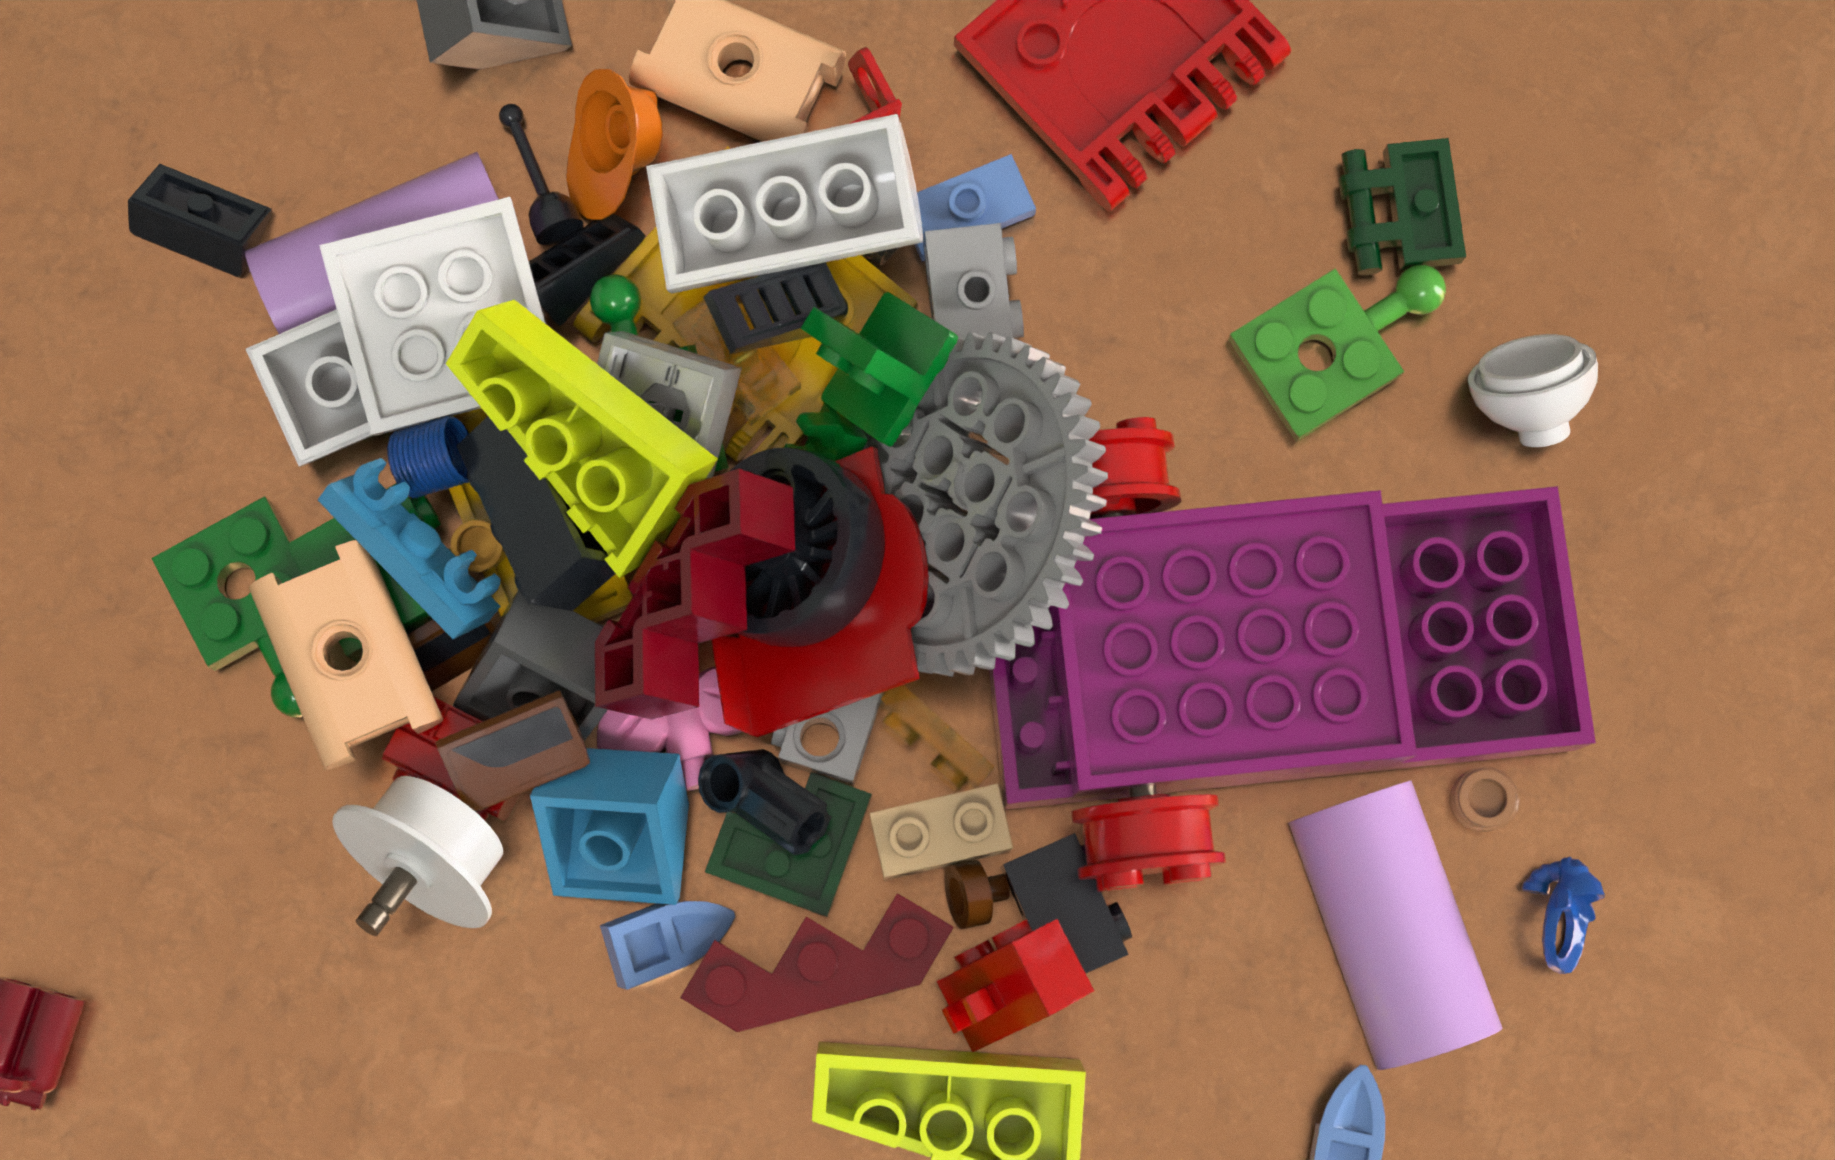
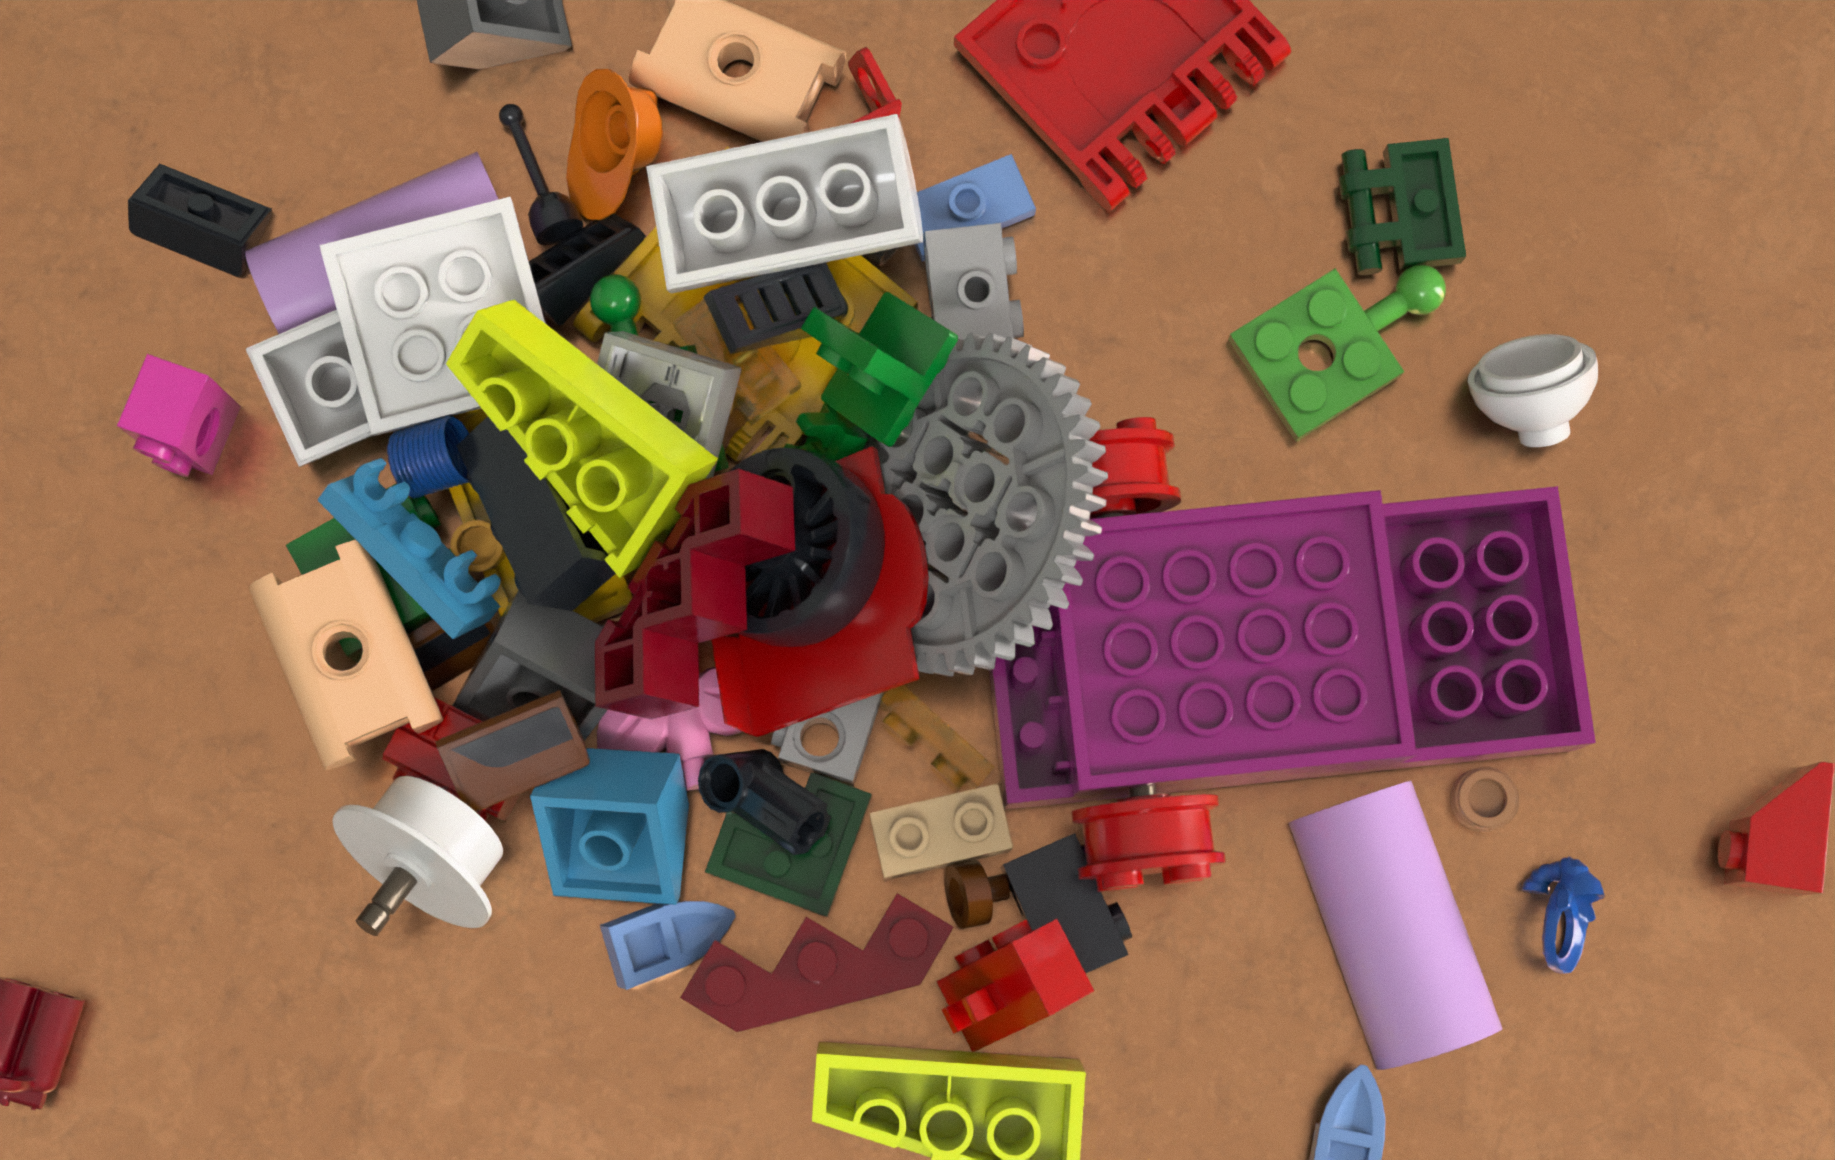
green plate [151,496,302,718] -> none
none -> dark pink brick [117,354,241,477]
none -> red slope [1718,762,1835,896]

